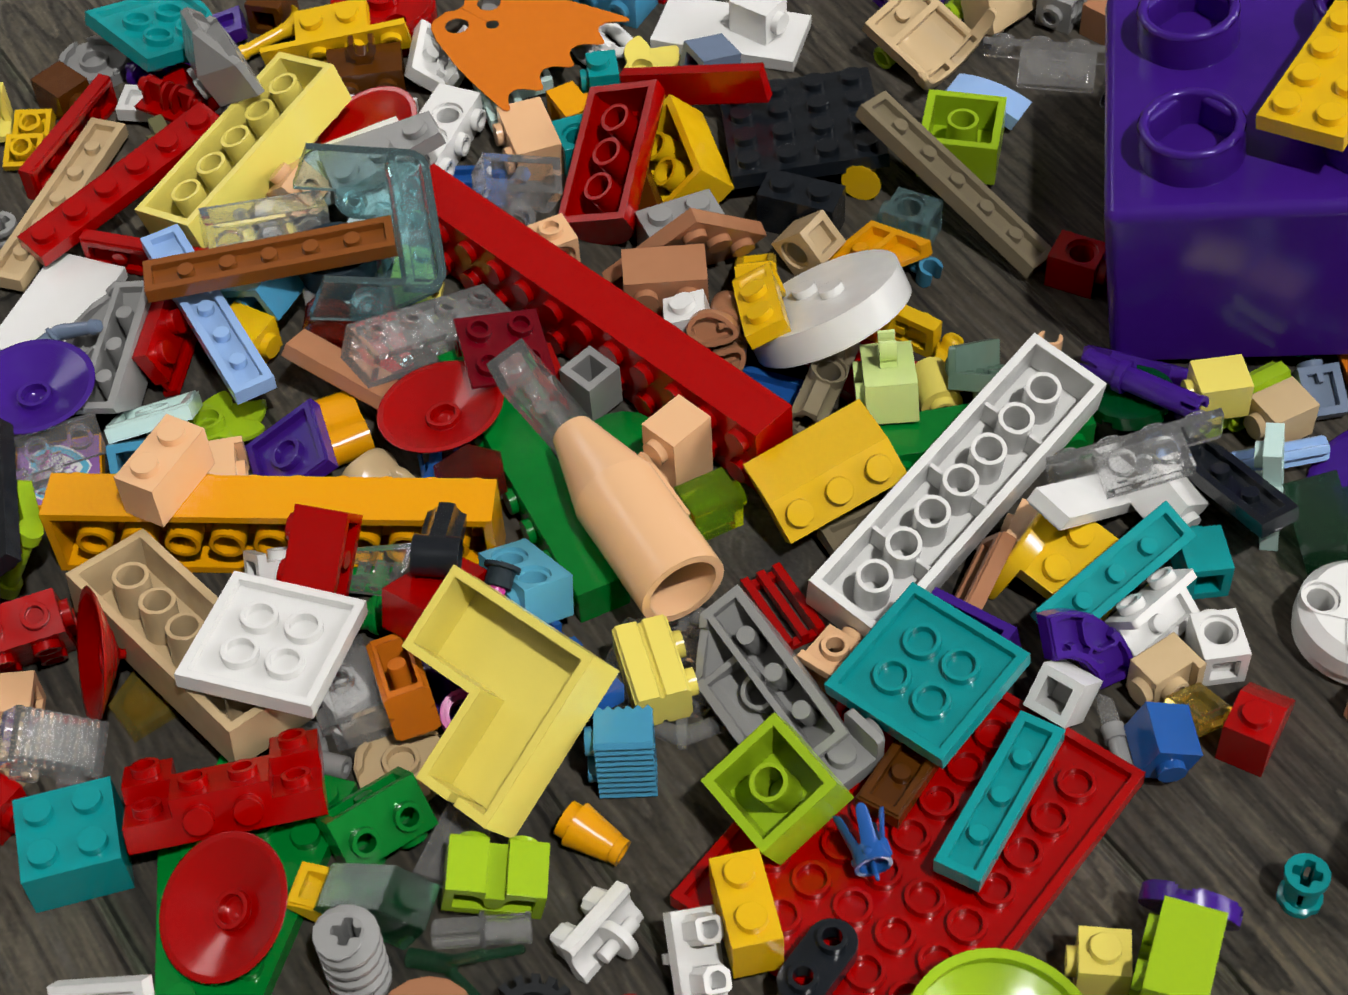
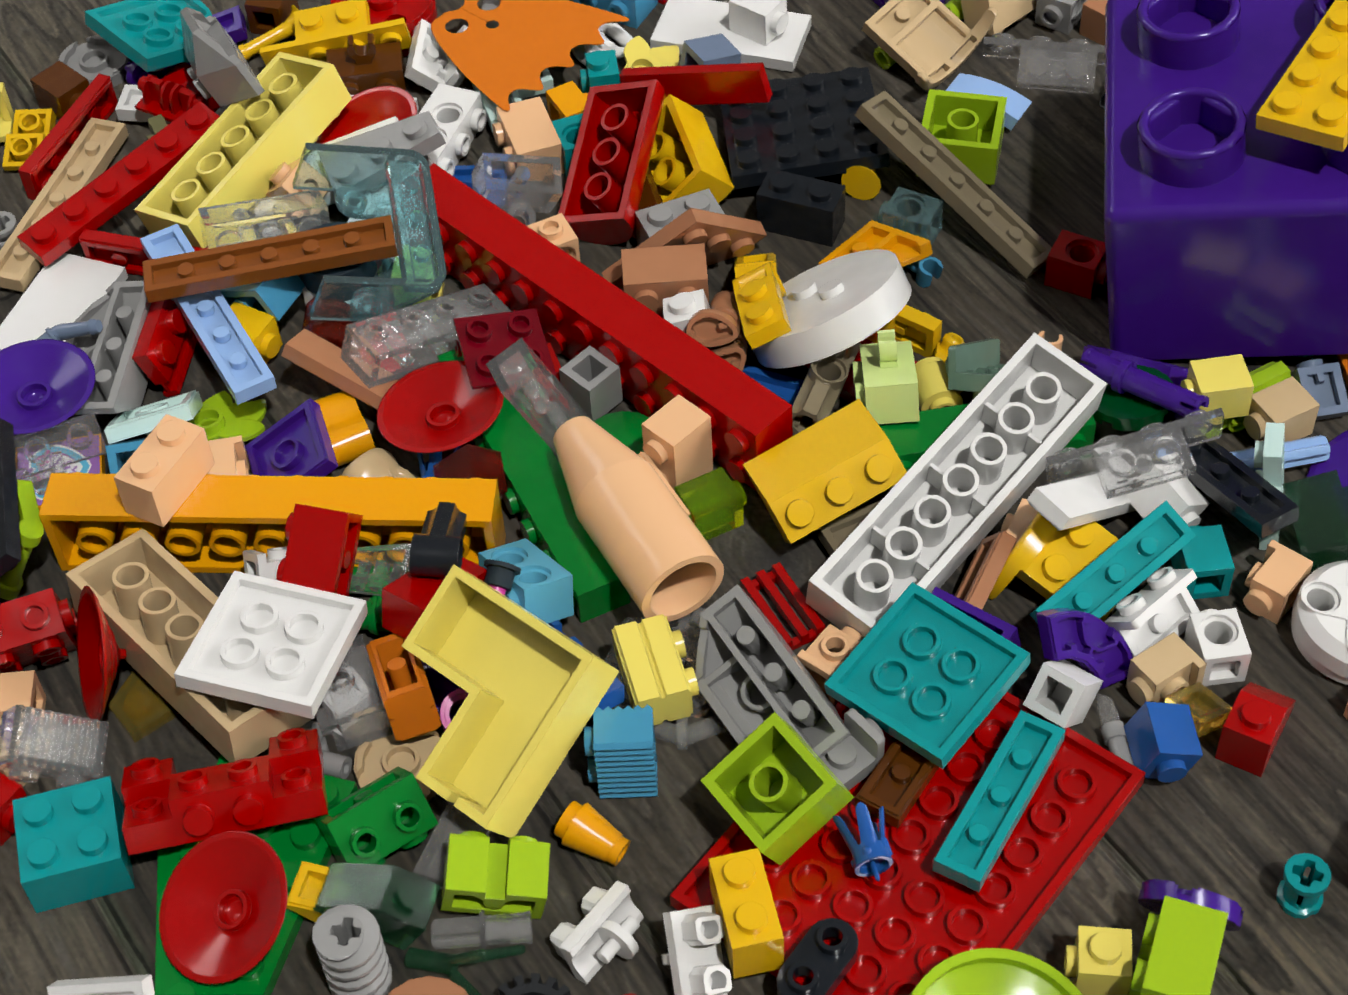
tan brick [771,209,846,276] -> none
none -> light nougat brick [1243,539,1313,625]

